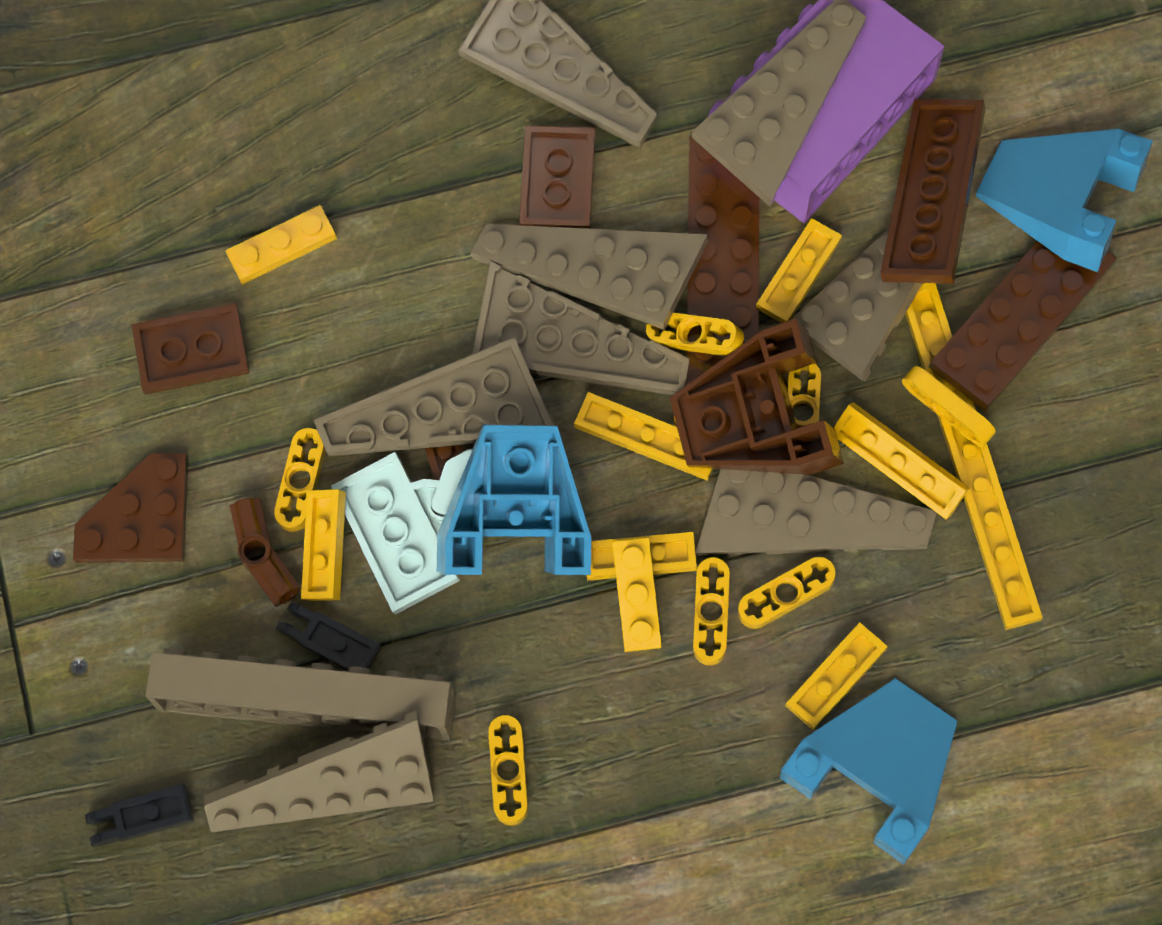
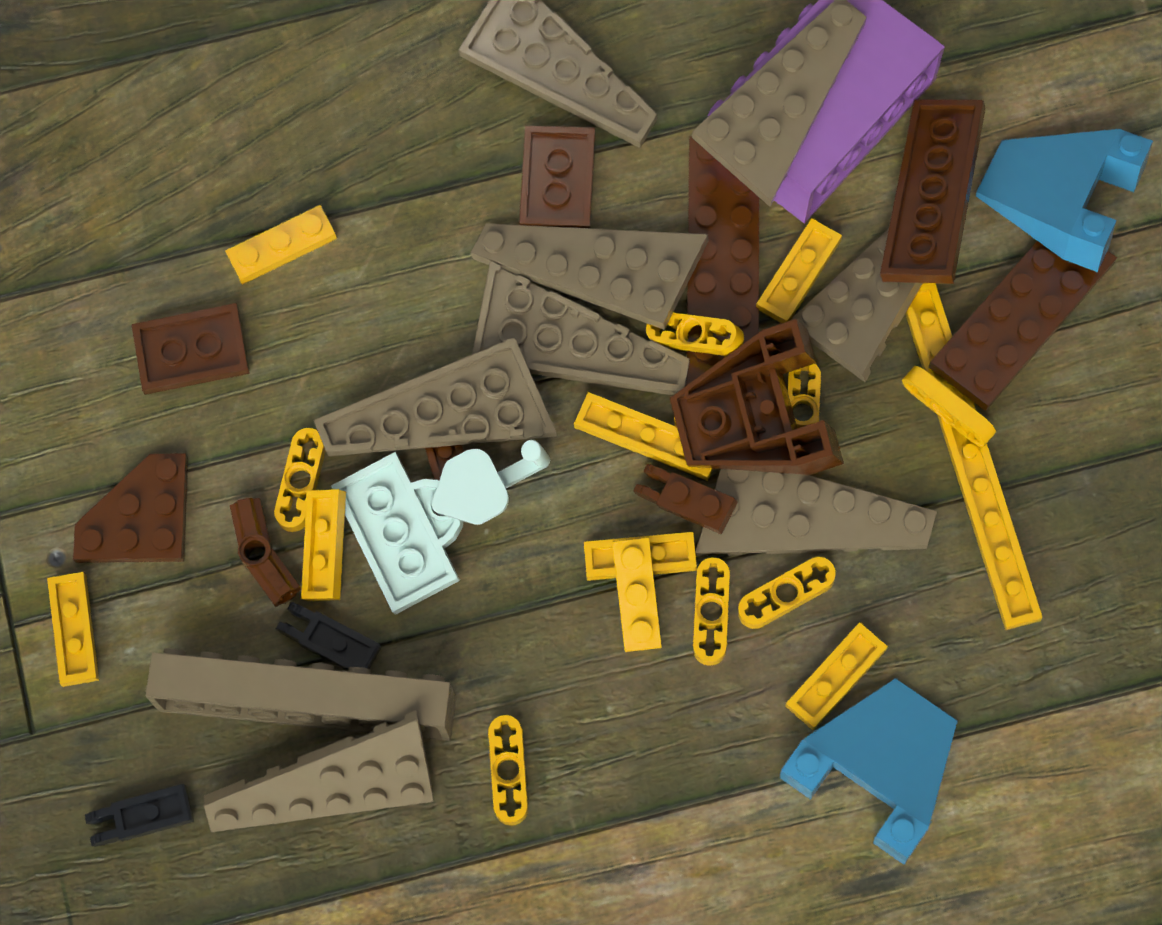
dark azure wedge [437,425,591,575] -> none
yellow plate [833,402,970,519] -> none
none -> yellow plate [47,572,99,687]
none -> reddish brown hinge [633,464,738,534]

